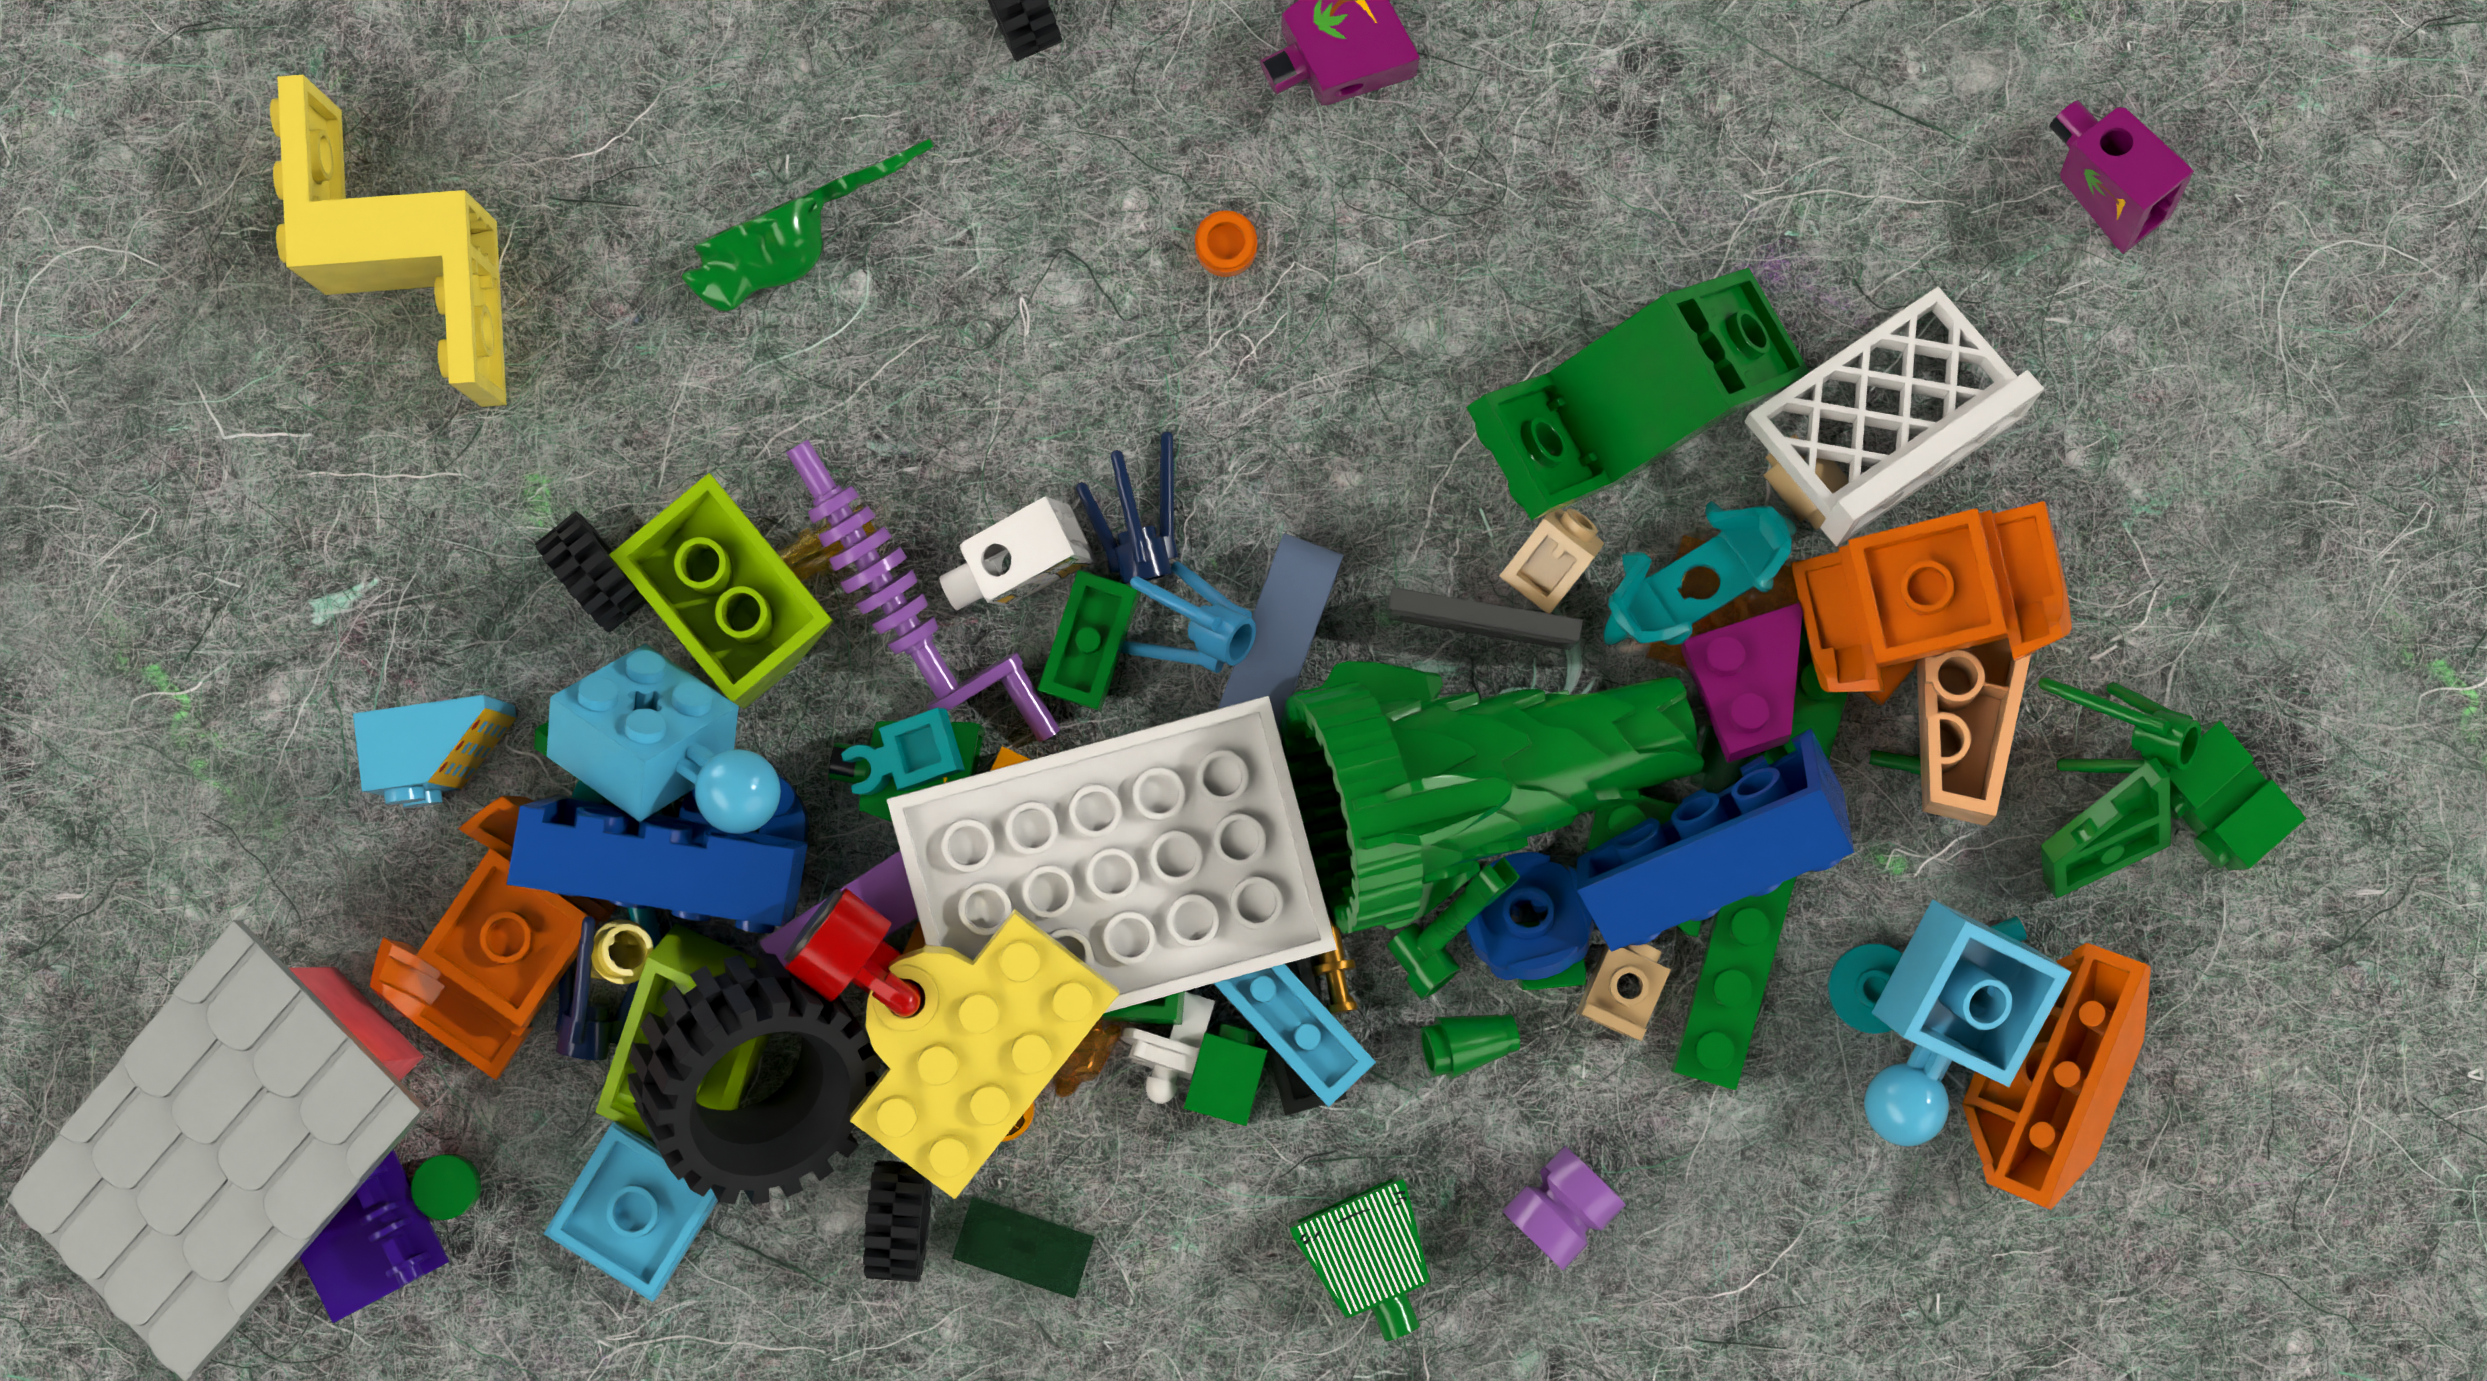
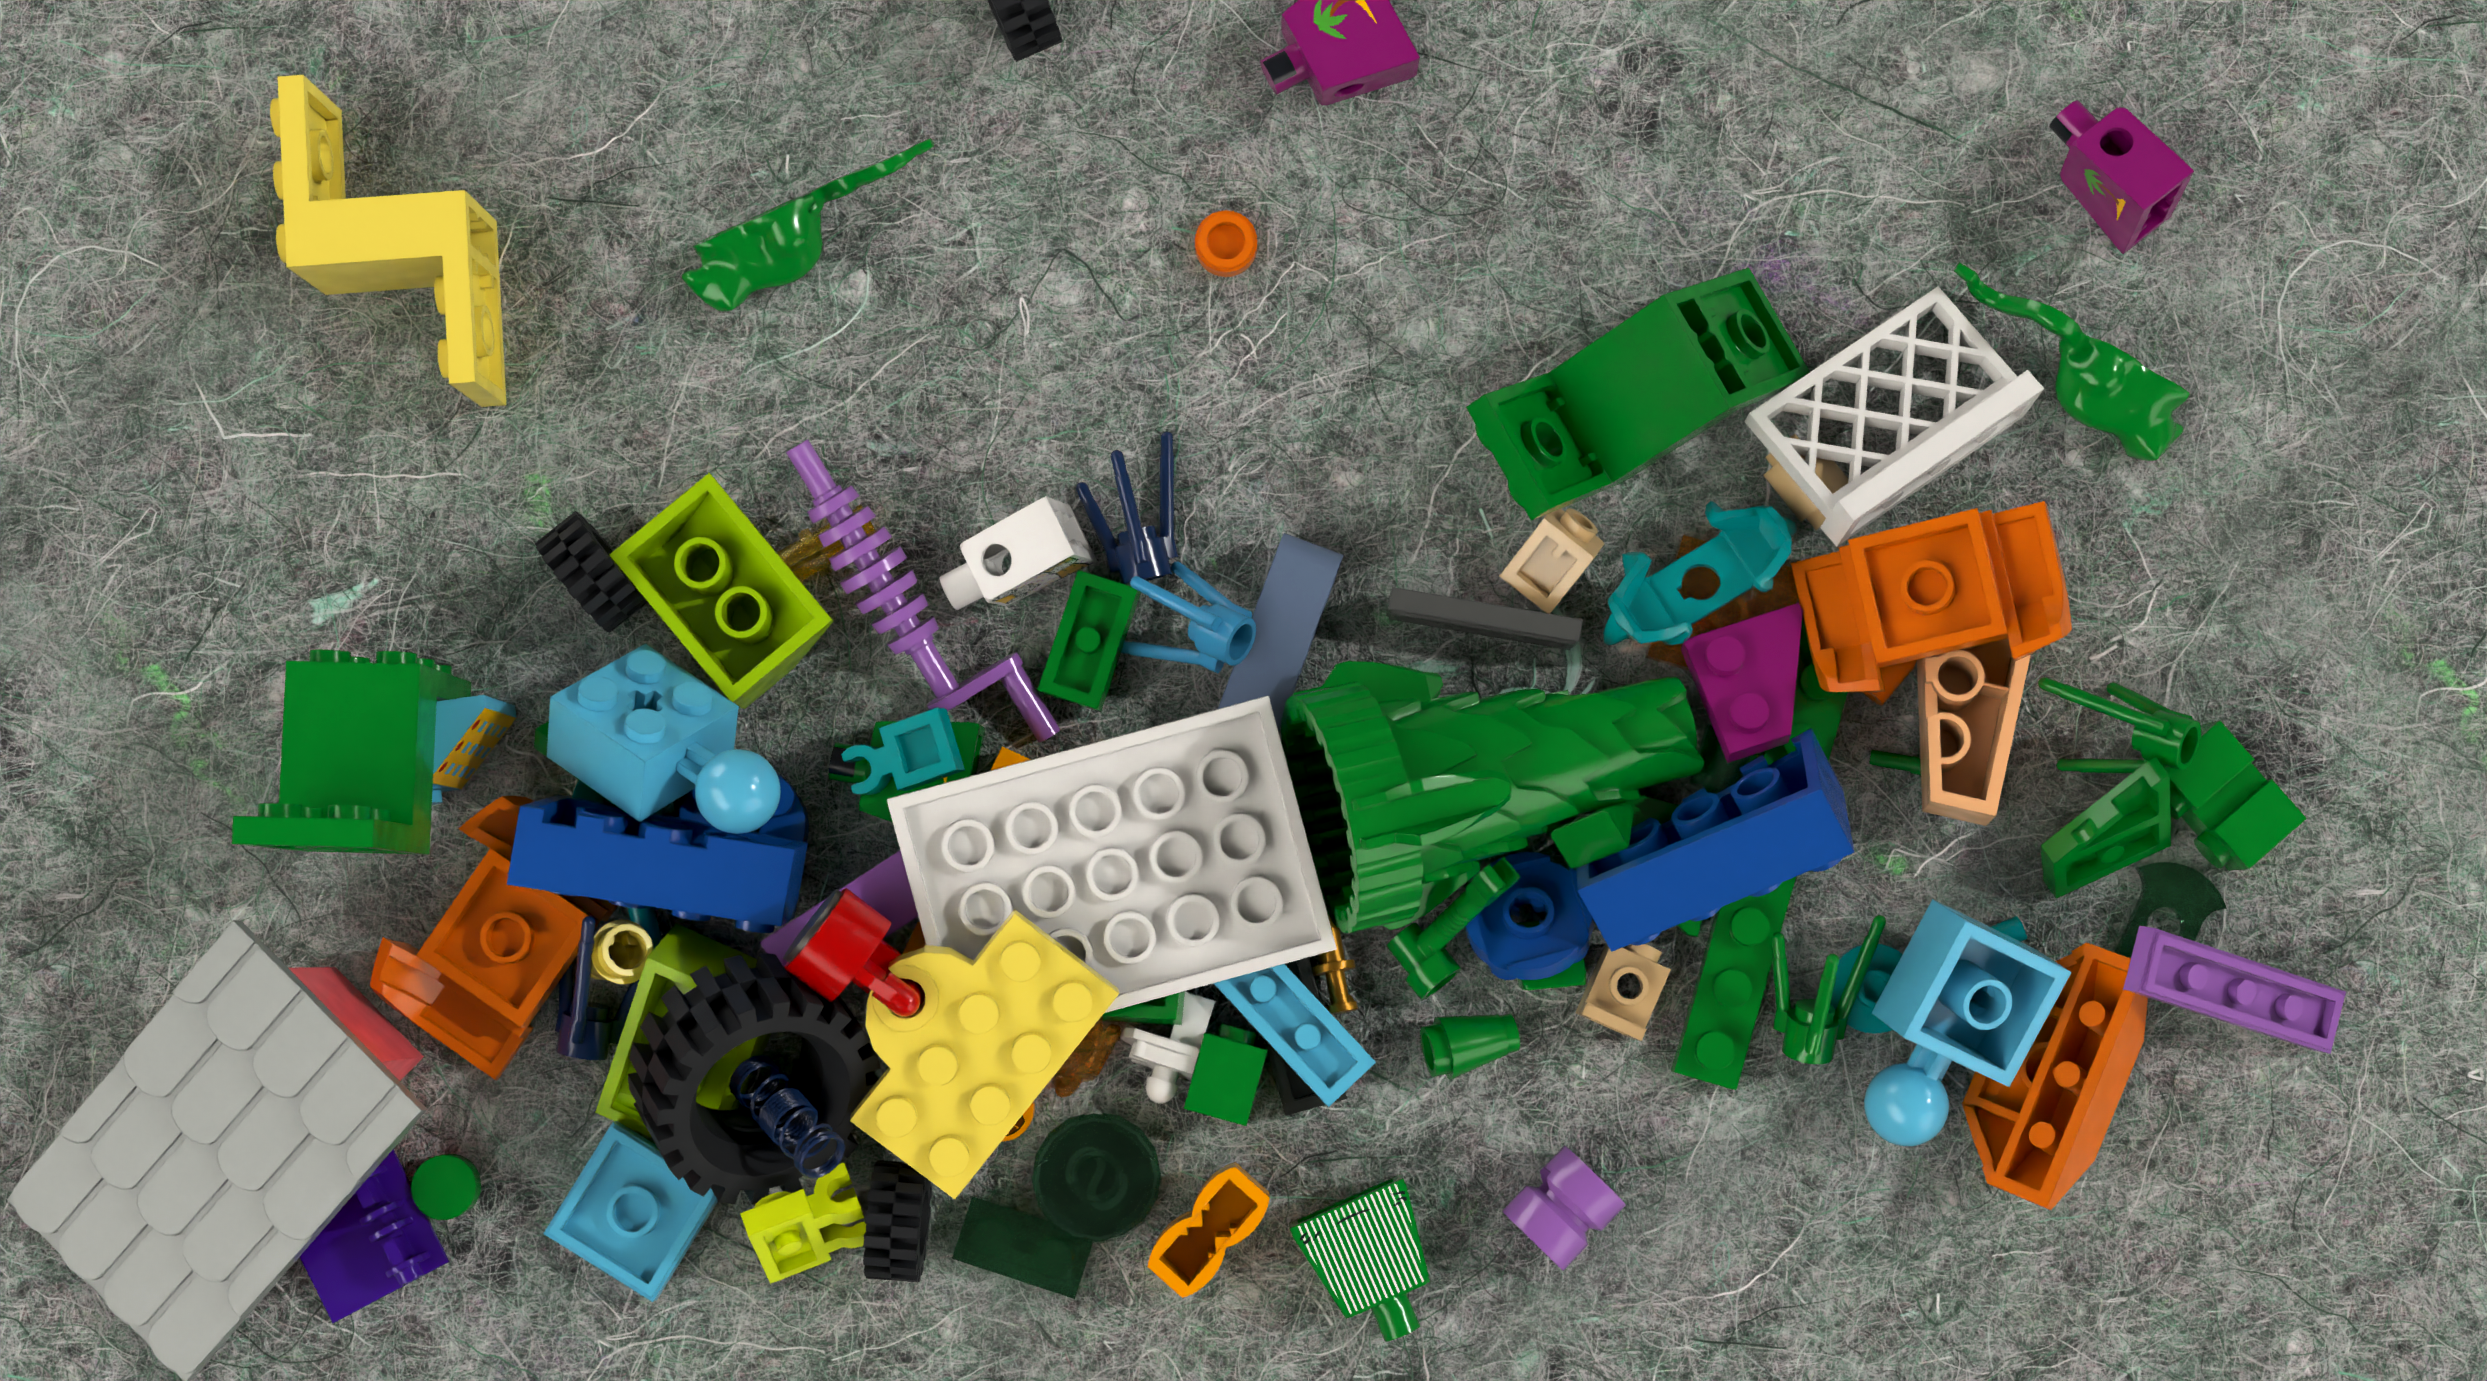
none -> green bracket [232,649,472,855]
none -> dark blue piece [729,1055,845,1179]
none -> neon yellow plate [740,1163,866,1284]
none -> clear green tile [1032,1113,1161,1244]
none -> light orange brick [1147,1162,1270,1298]
none -> green slope [1551,804,1634,869]
none -> green plant [1772,915,1886,1064]
none -> green animal [1953,262,2190,461]
none -> clear green piece [2115,862,2227,958]
none -> medium lavender tile [2123,926,2346,1054]

